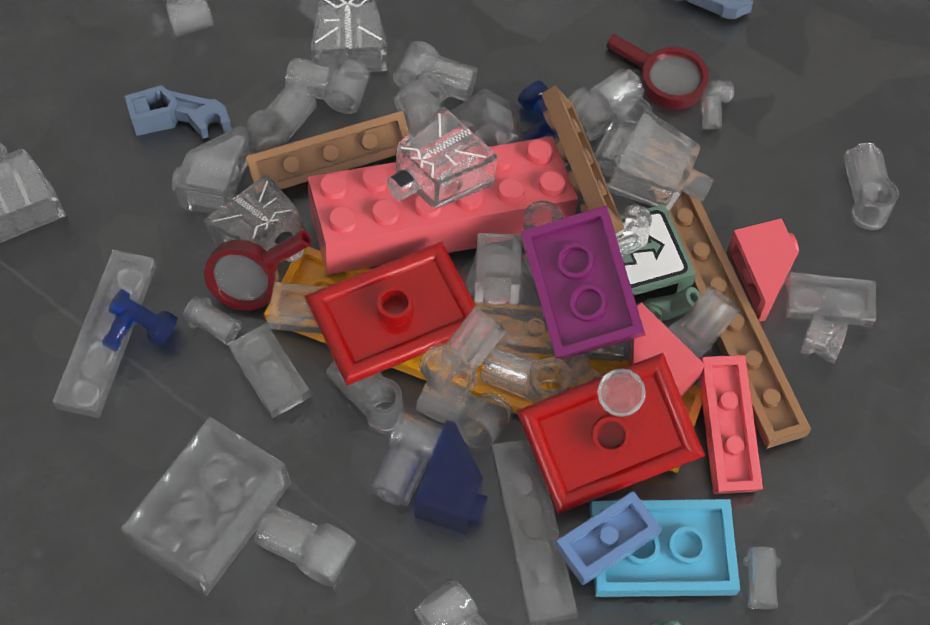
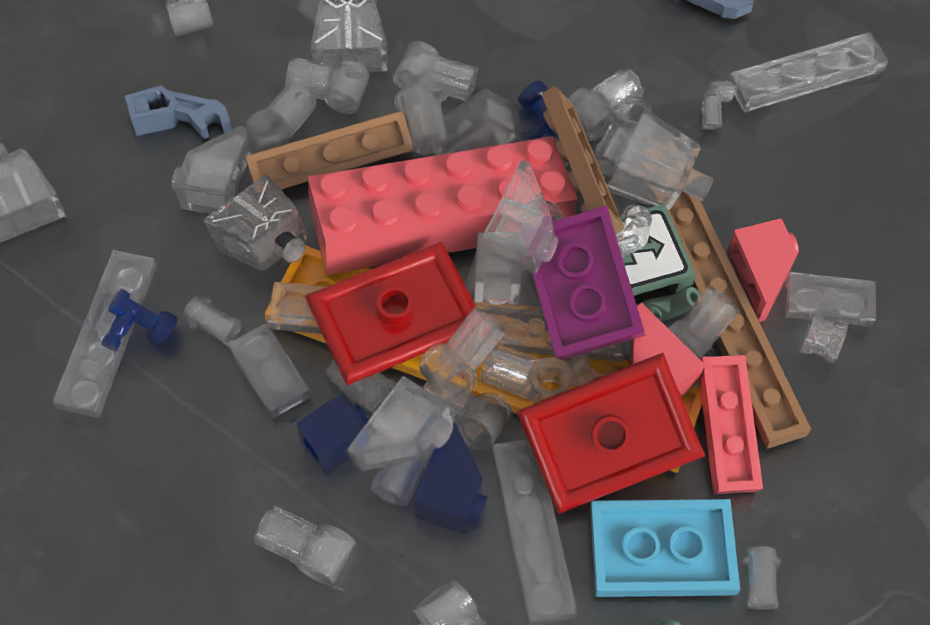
clear brick [121,417,290,597] -> none
dark red piece [204,230,312,310] -> none
clear torso [387,106,498,208] -> none
medium blue plate [555,491,662,585] -> none
clear wheel [598,368,646,417] -> none
dark red piece [606,34,709,110] -> none
clear piece [844,143,899,230] -> none
none -> clear blue brick [296,393,371,474]
none -> clear slope [347,376,454,471]
none -> clear slope [482,160,558,274]
none -> clear plate [728,32,888,112]

